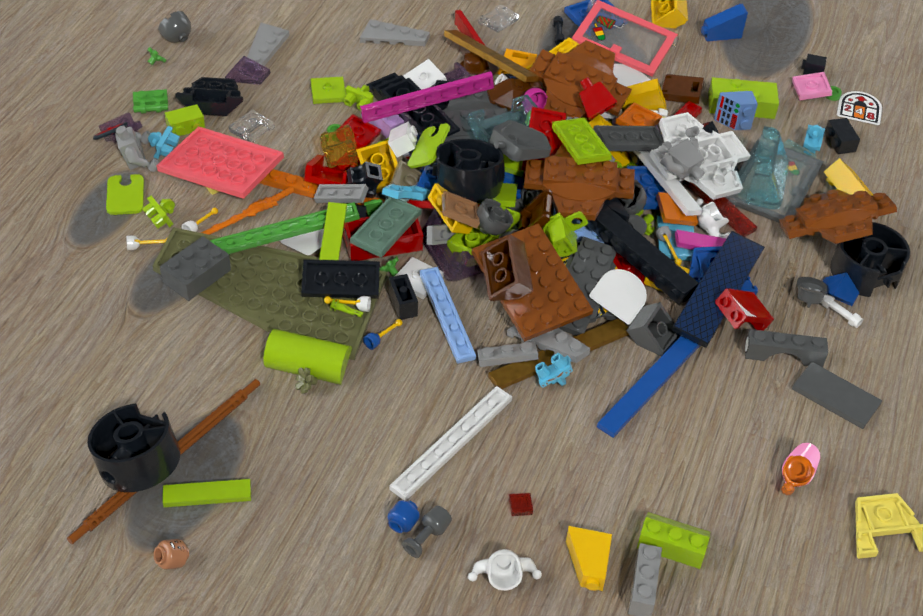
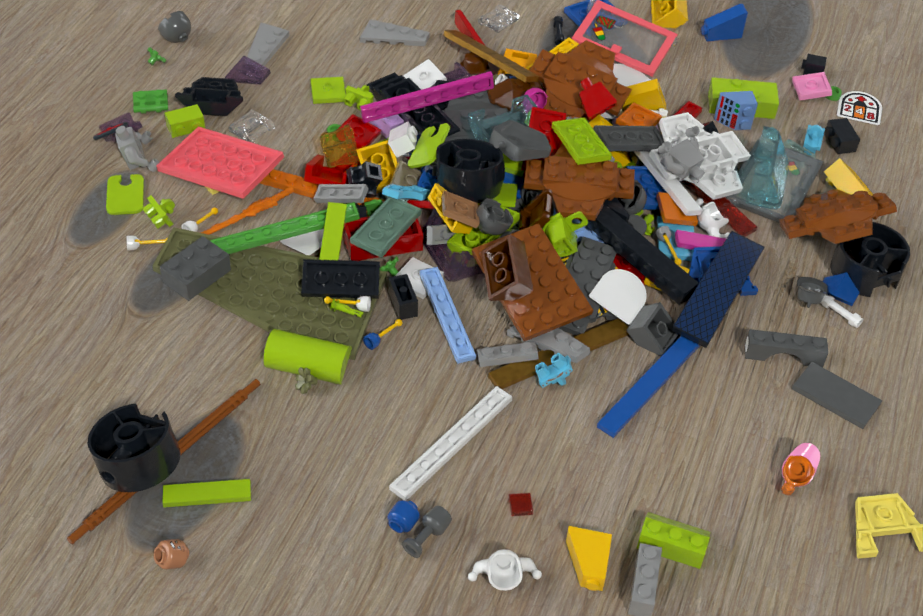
medium azure hips [148,126,180,159] -> none
reddish brown container [662,74,704,104] -> none
red panel [715,288,774,331] -> none

